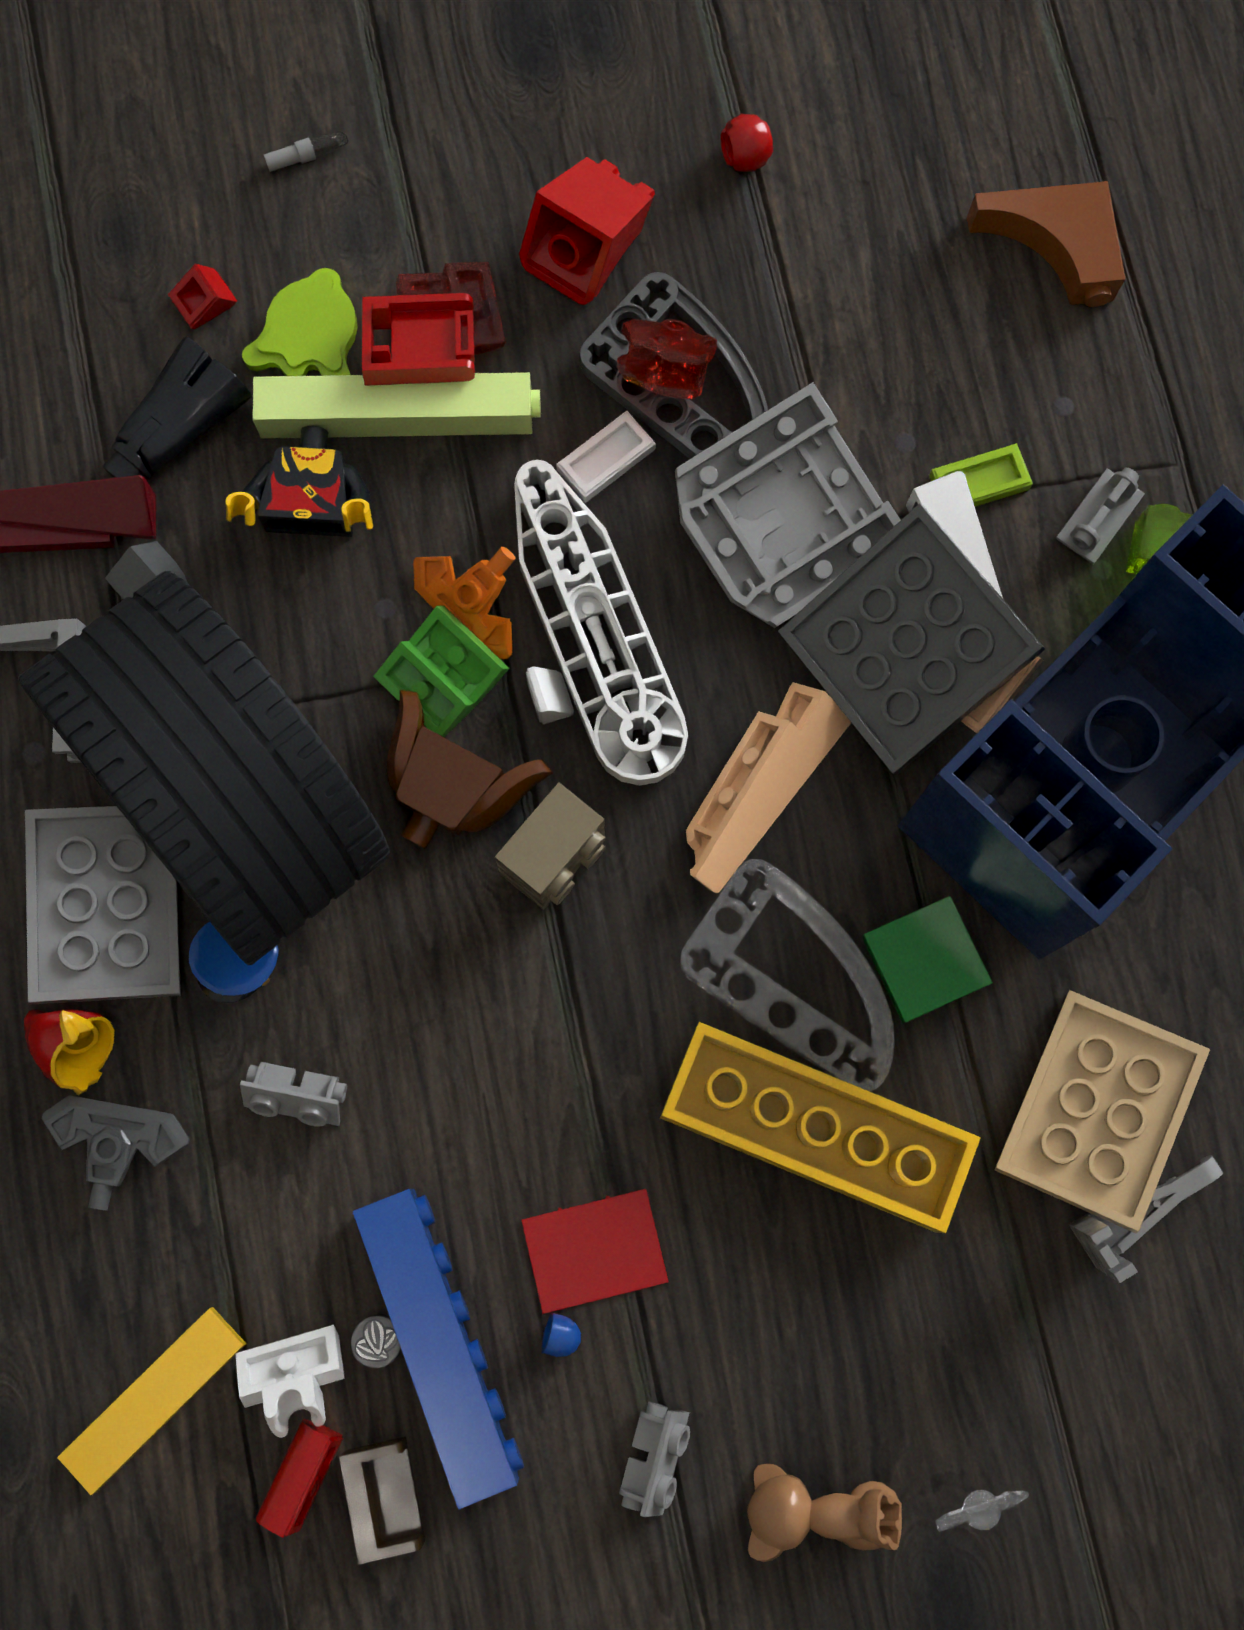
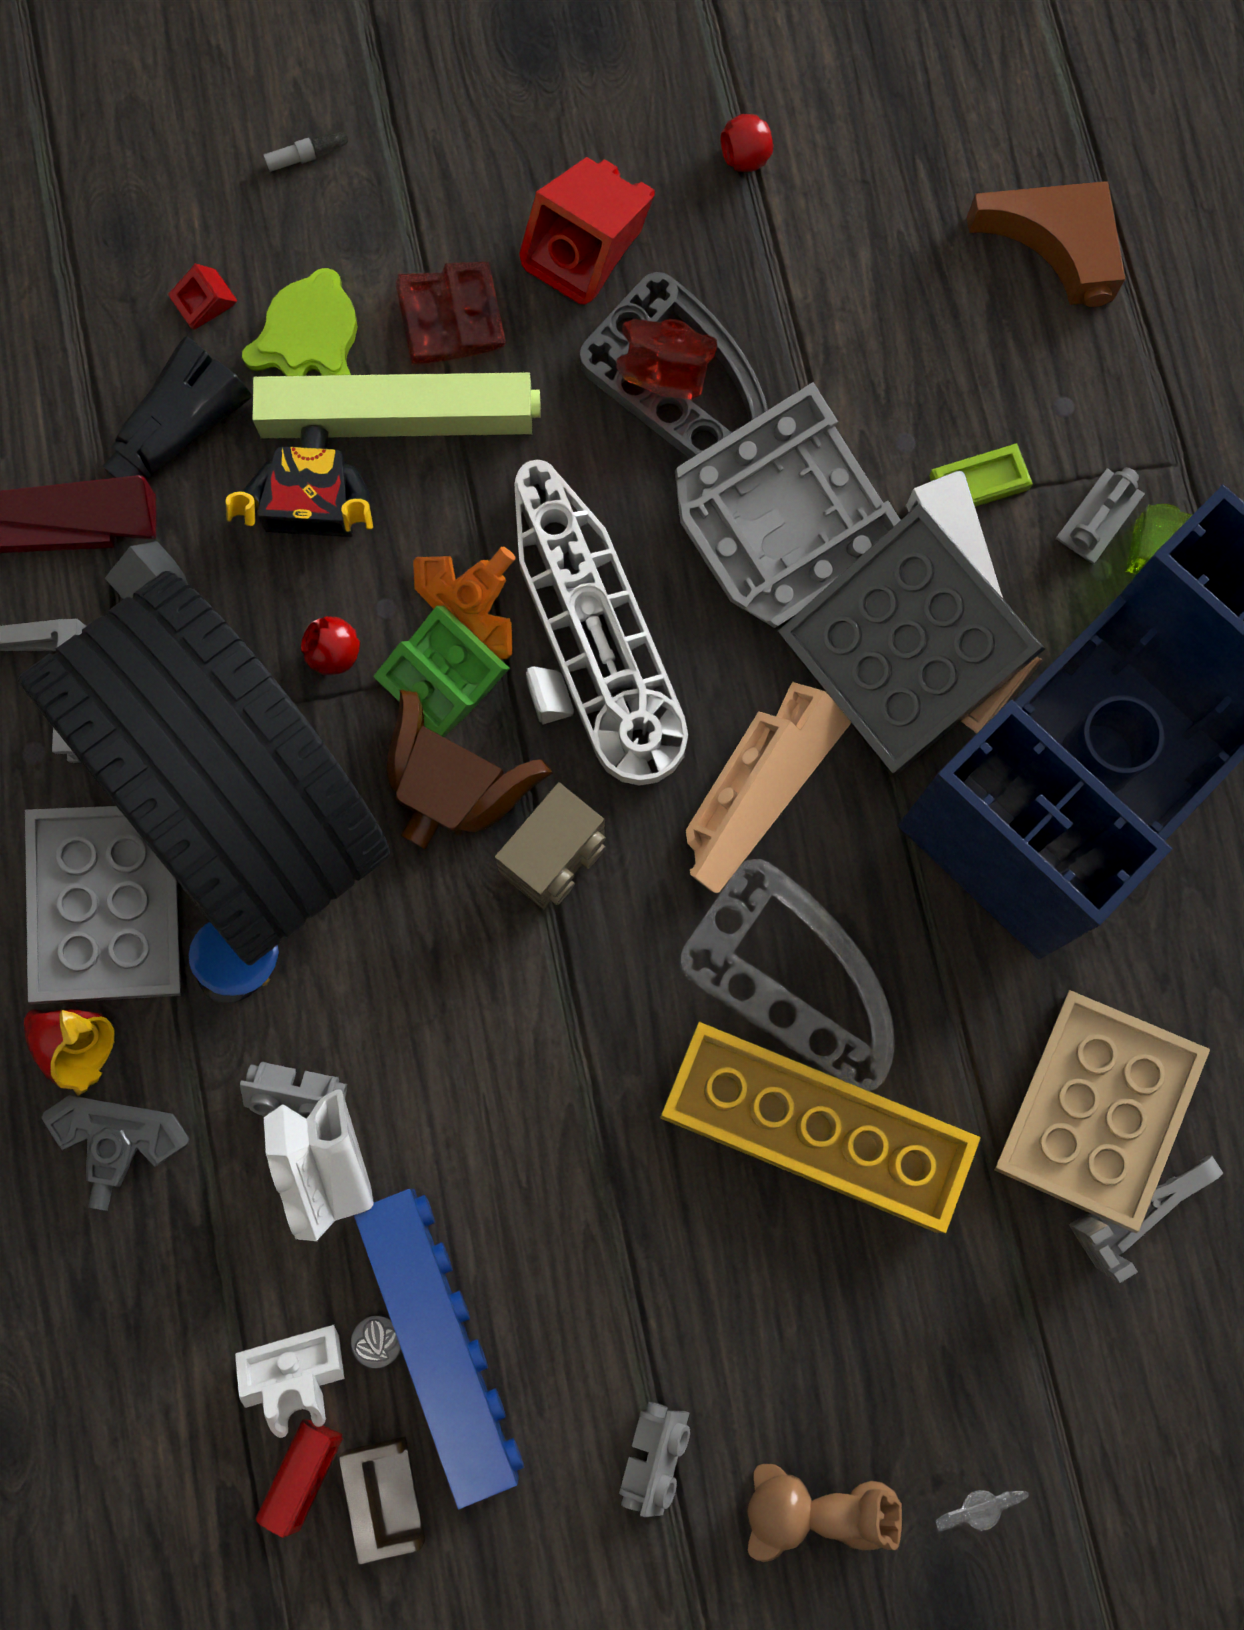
yellow tile [57,1307,247,1495] -> none
red container [362,293,475,386] -> none
red window [522,1189,669,1314] -> none
blue hinge [541,1313,581,1357] -> none
white tile [556,411,656,503] -> none
green tile [861,896,992,1024] -> none
none -> white piece [264,1089,374,1241]
none -> red piece [301,616,360,675]

